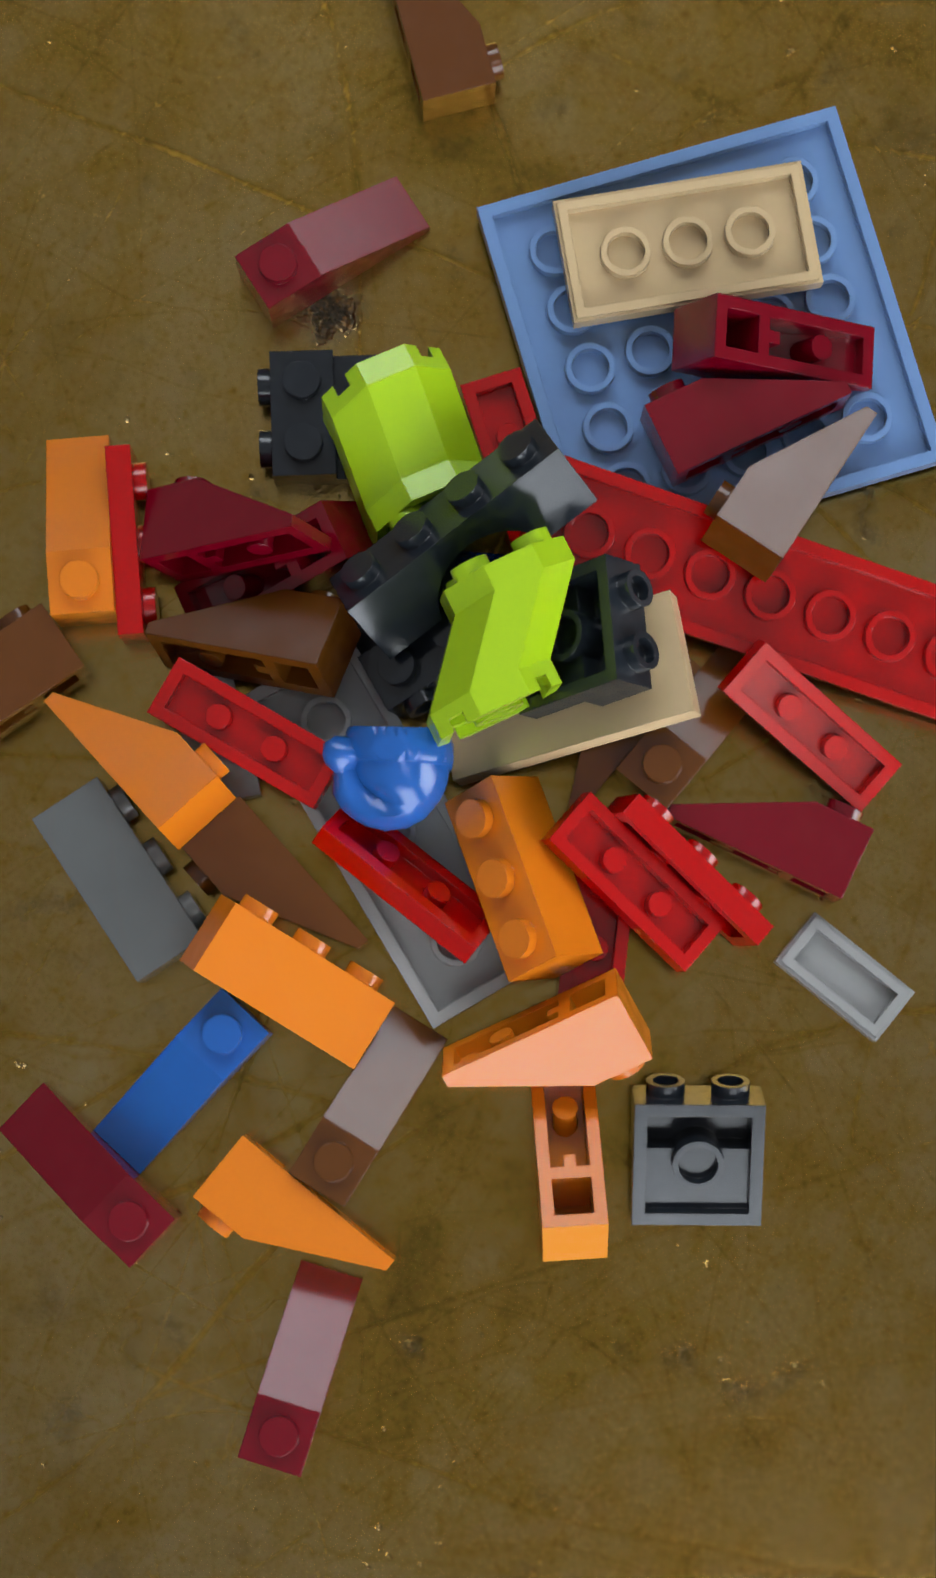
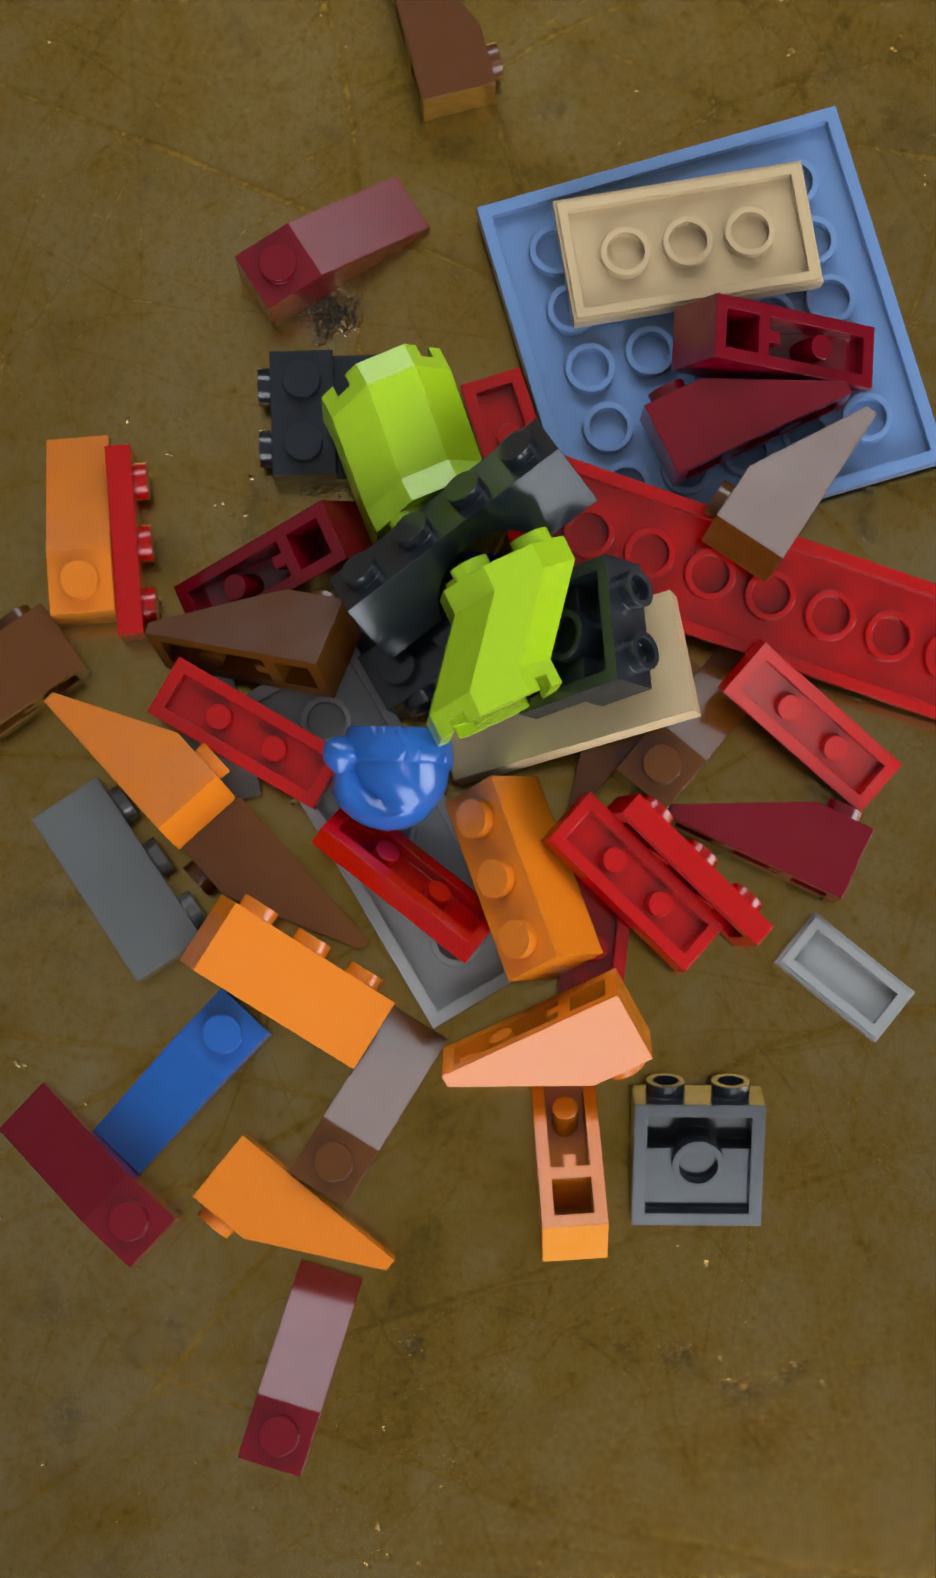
dark red slope [140,476,332,582] -> none

